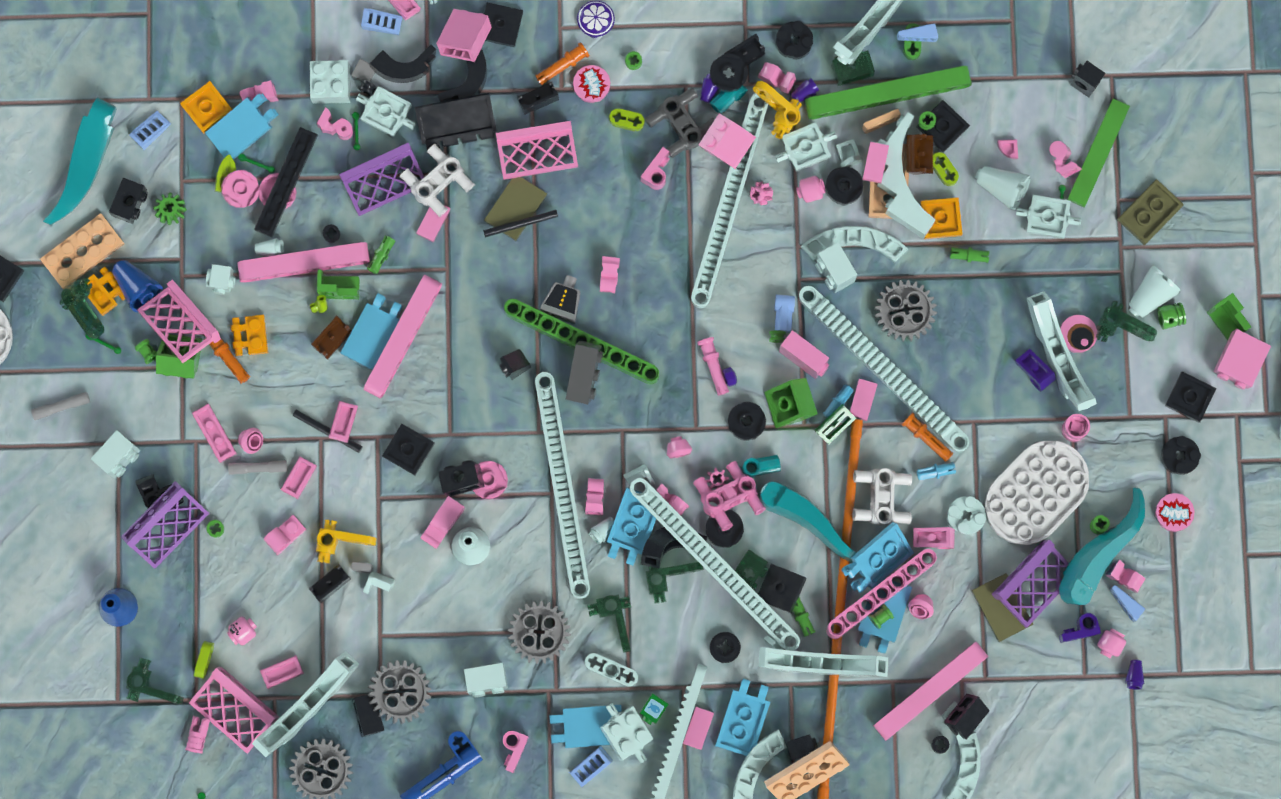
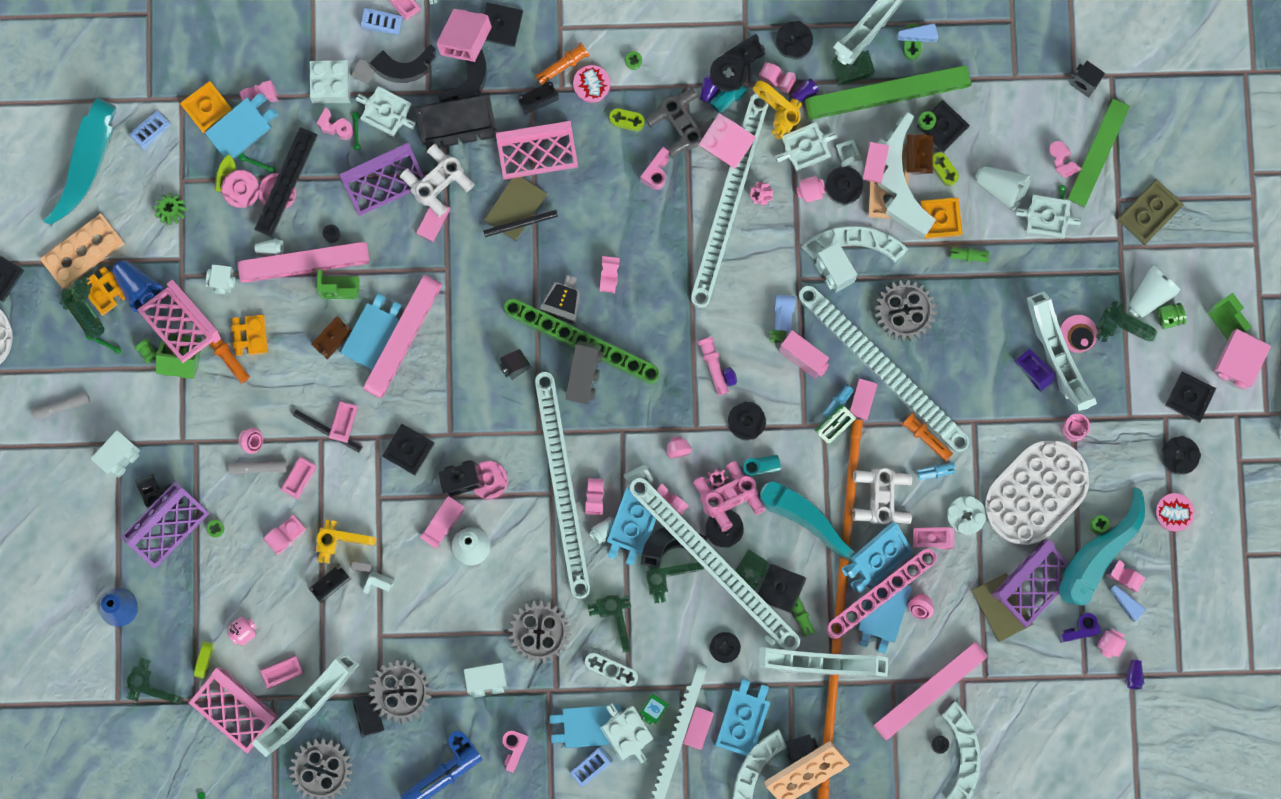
black brick [109,178,148,224] -> none
bright pink hinge [185,716,210,754] -> none
bright pink tile [192,404,237,463] -> none
lime arm [310,295,328,313] -> none
black bush [358,79,377,96] -> none
bright green pin [367,235,396,274] -> none
dish [577,0,615,38] -> none
bright green slope [764,378,818,428] -> none
light nougat tile [862,109,901,134] -> none
bright green bush [868,604,894,629] -> none
black hinge [944,694,990,740] -> none
bright pink tile [997,139,1018,159] -> none

